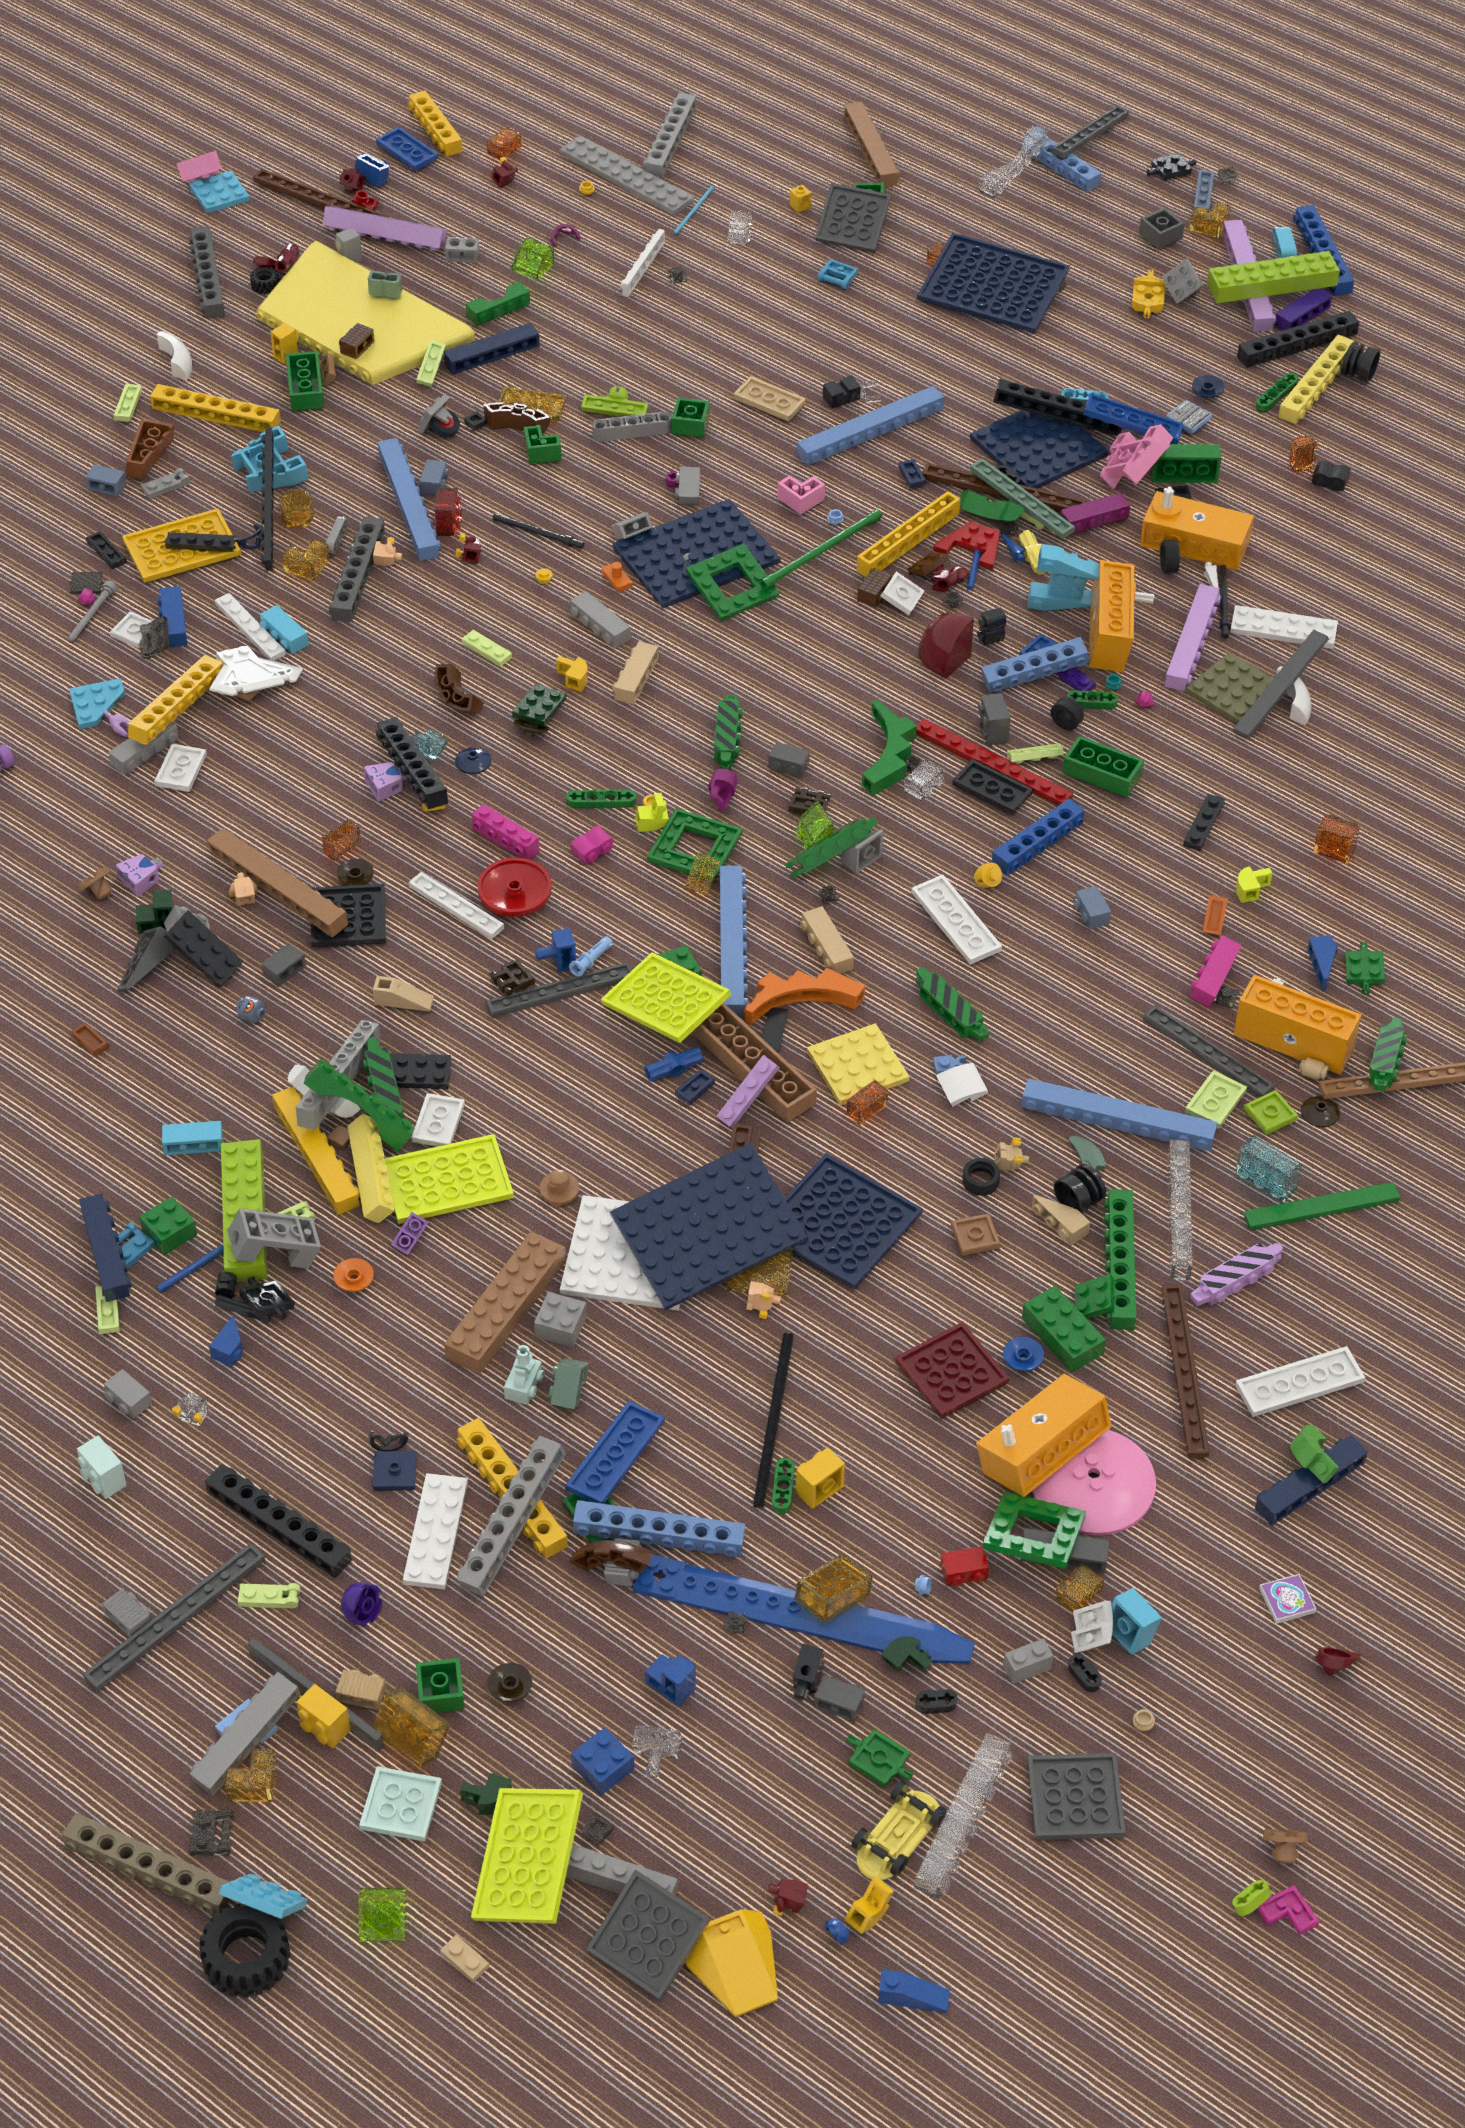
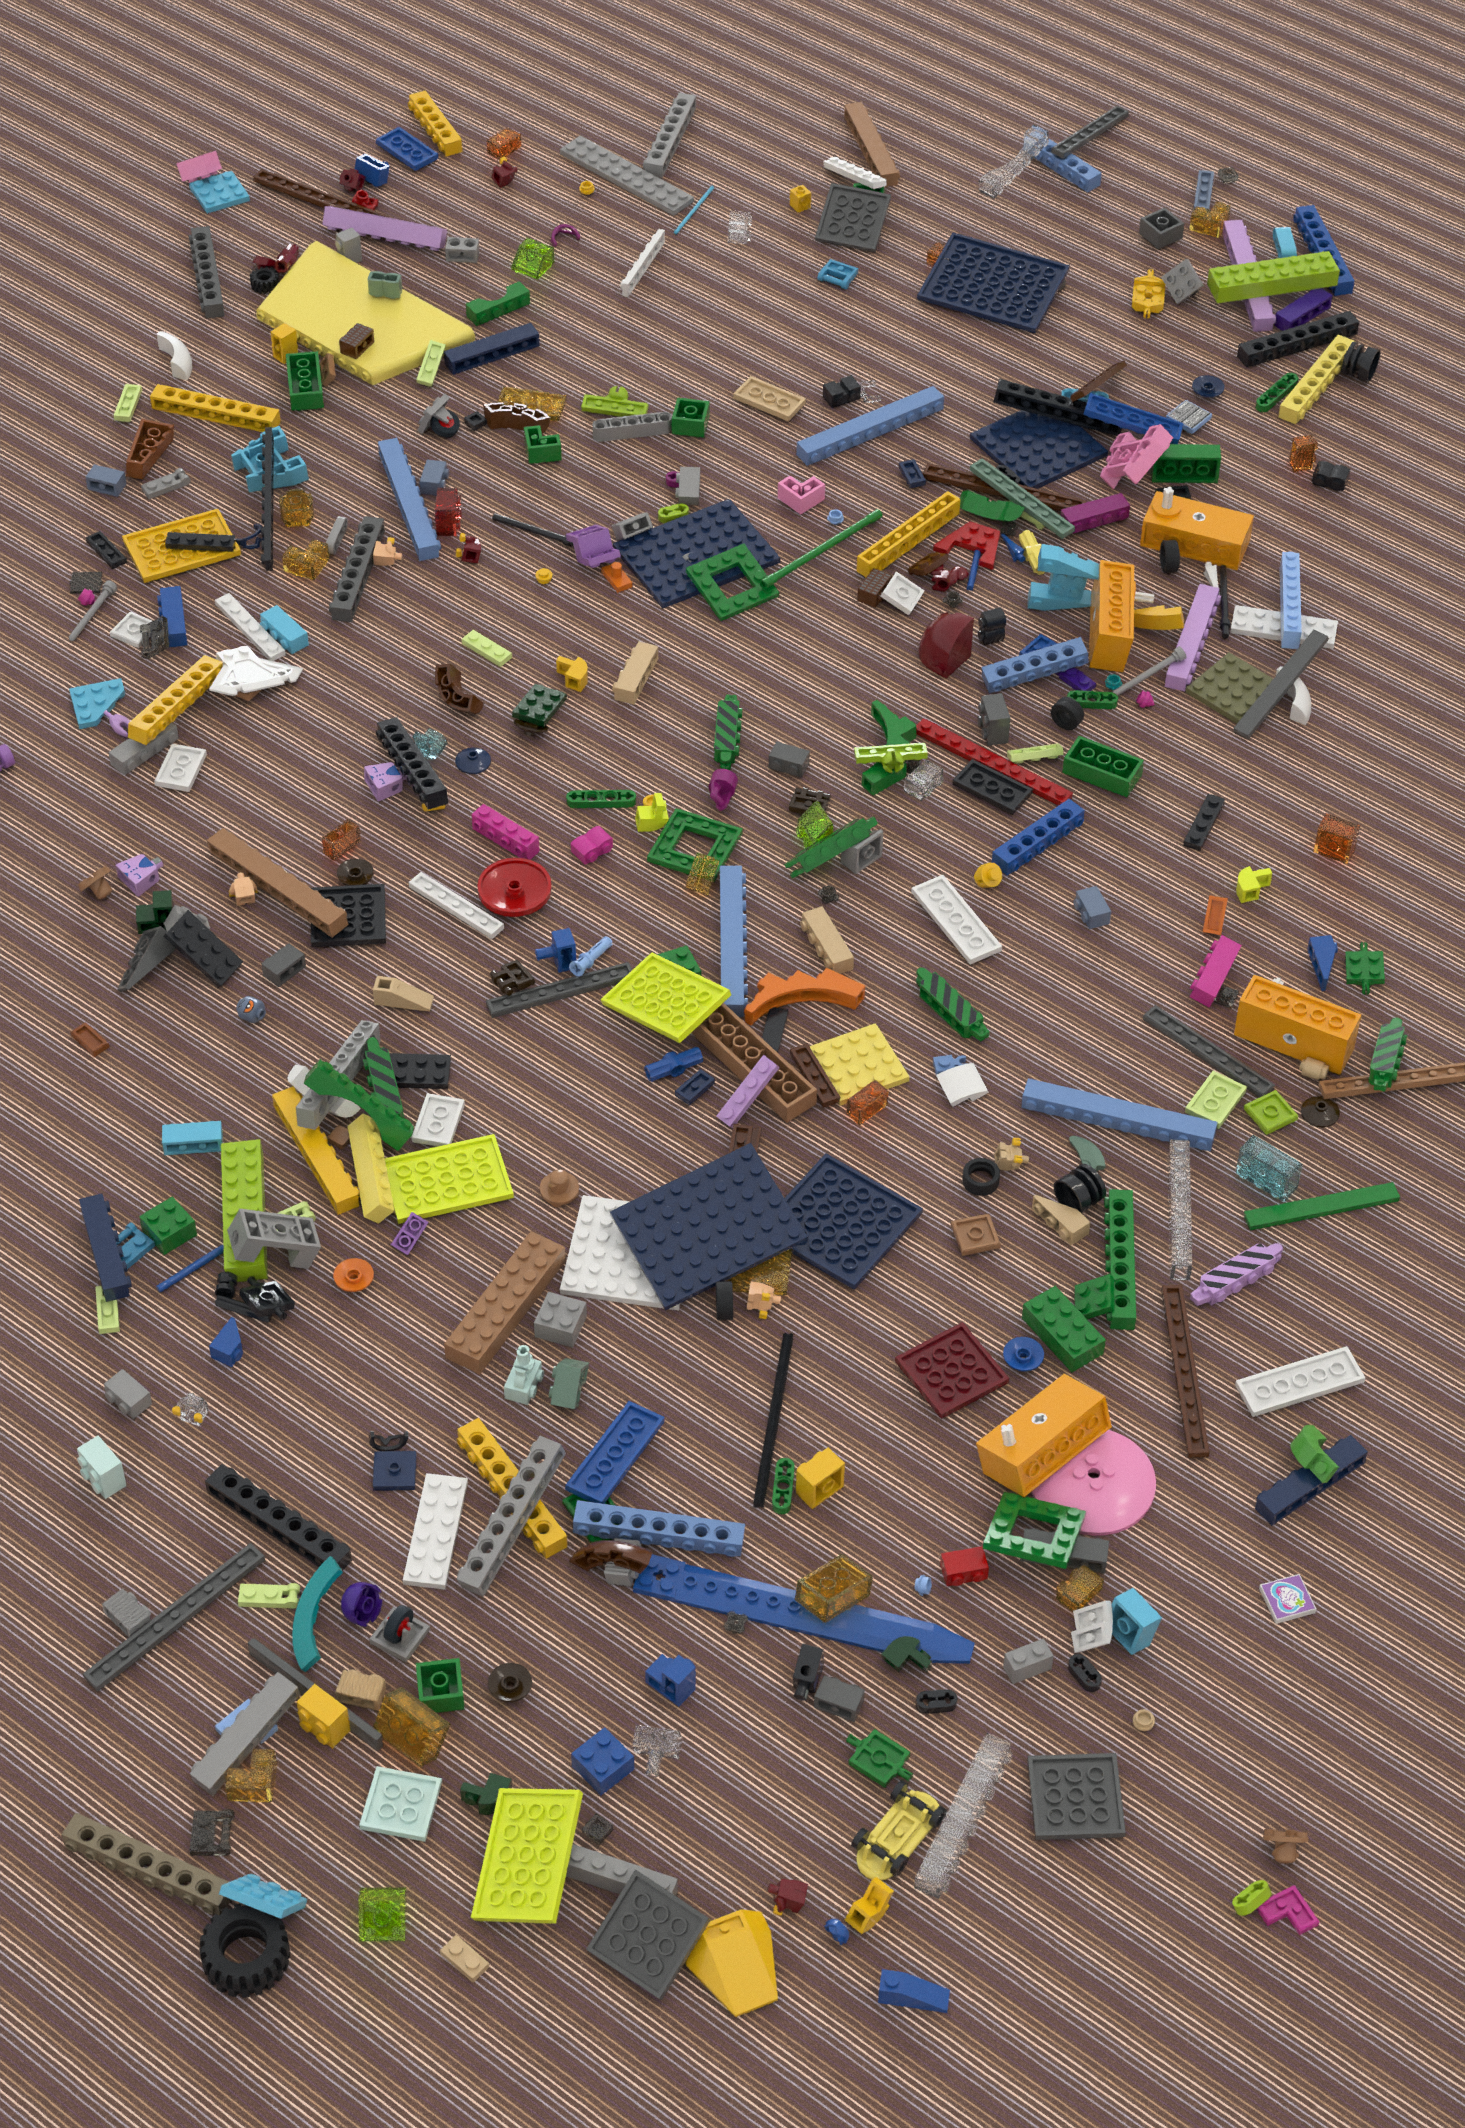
light grey brick [570,591,631,648] -> none
clear smoke plate [668,267,687,284] -> none
black plate [1146,153,1196,180] -> none
dark red piece [1315,1647,1361,1675] -> none
none -> teal tile [292,1556,343,1672]
none -> light grey plate [369,1605,430,1662]
none -> medium lavender bracket [565,525,621,568]
none -> lime beam [658,503,689,523]
none -> black tyre [716,1281,733,1320]
none -> reddish brown plate [790,1043,841,1108]
none -> white plate [824,157,887,189]
none -> lime plate [854,743,928,773]
none -> reddish brown tile [1070,360,1127,402]
none -> light grey piece [1112,646,1187,696]
none -> yellow slope [1134,605,1184,630]
none -> light blue brick [1280,552,1302,649]

